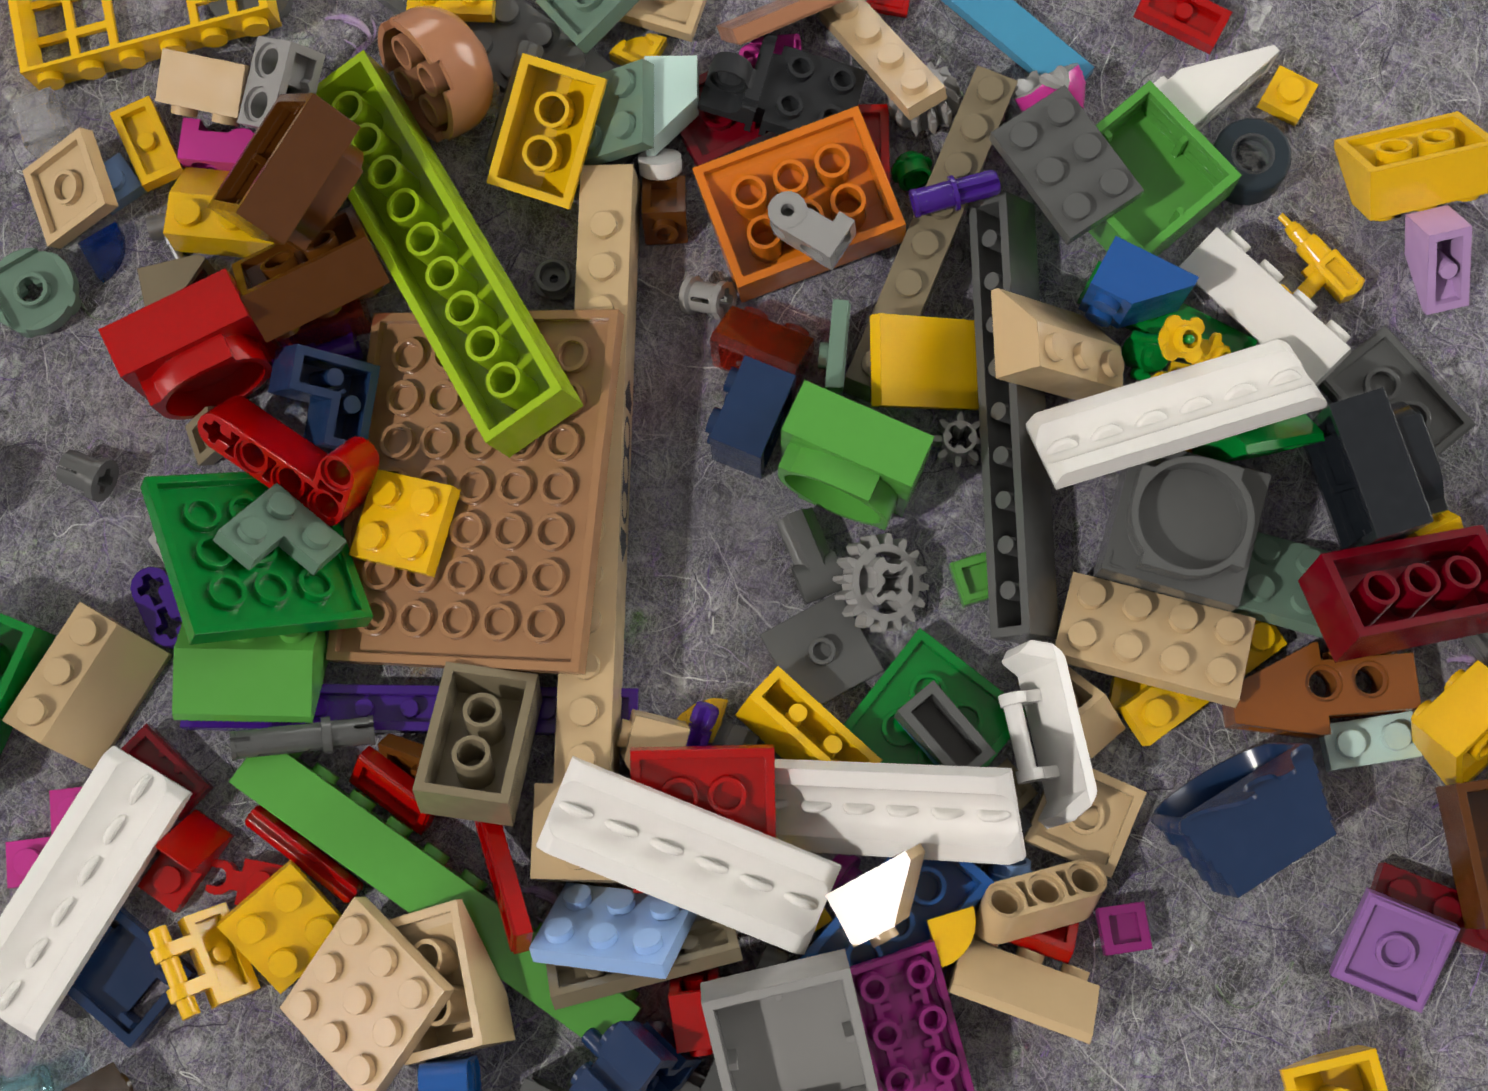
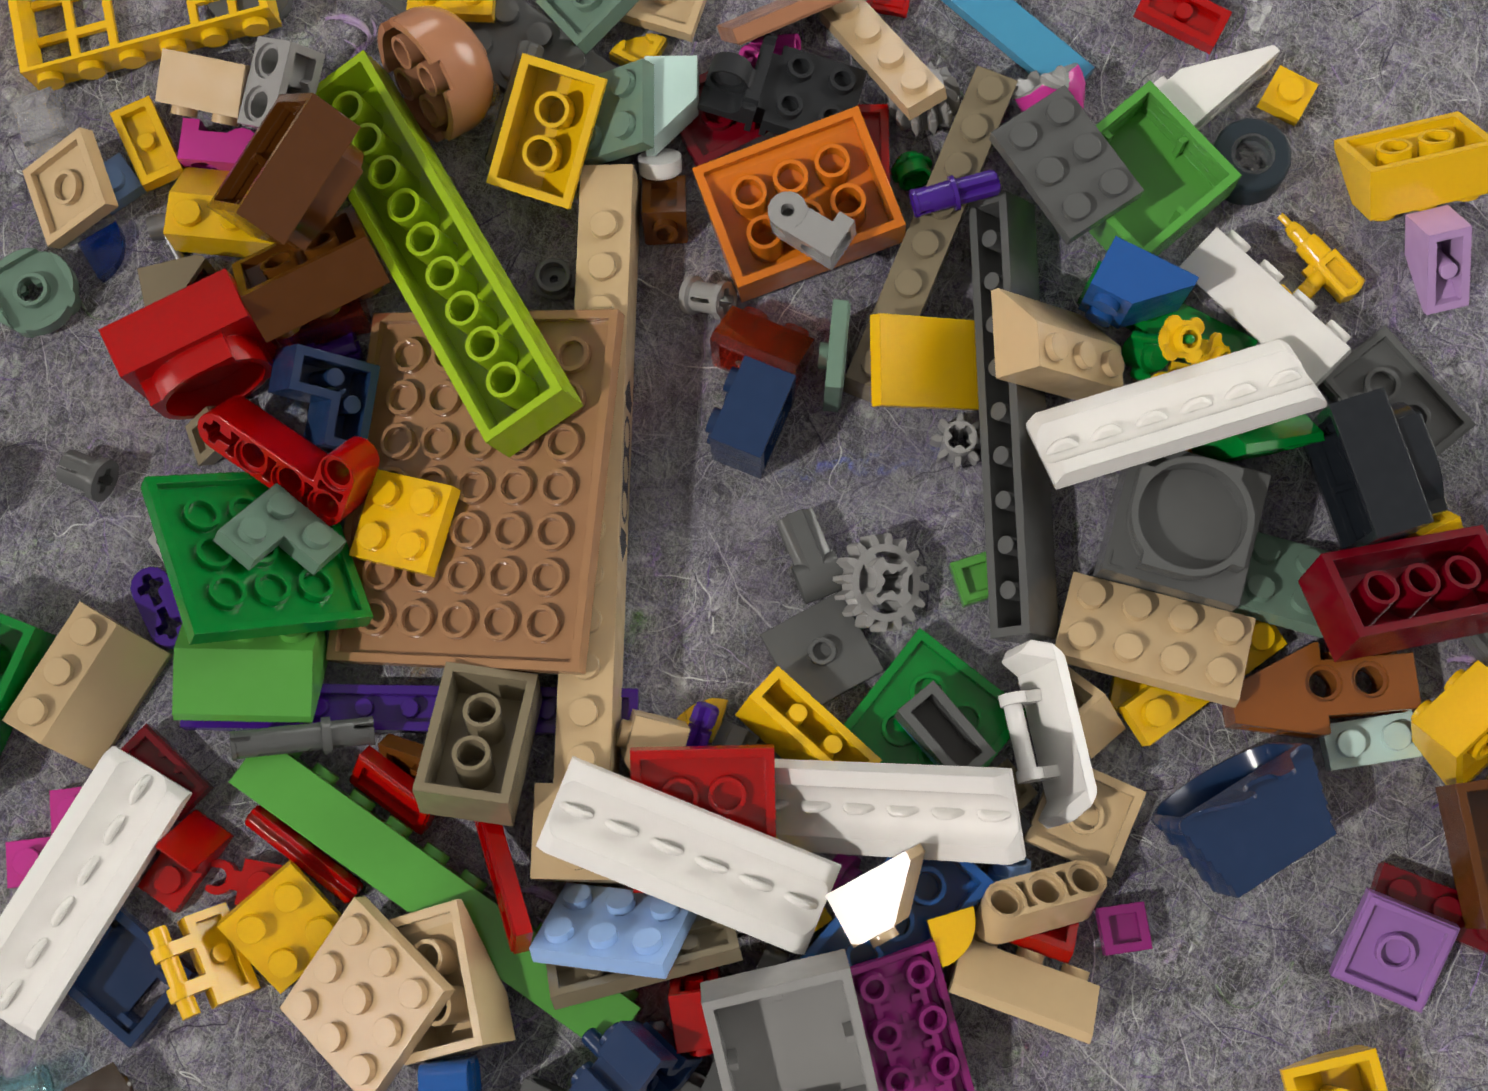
bright green container [778,380,935,531] -> none

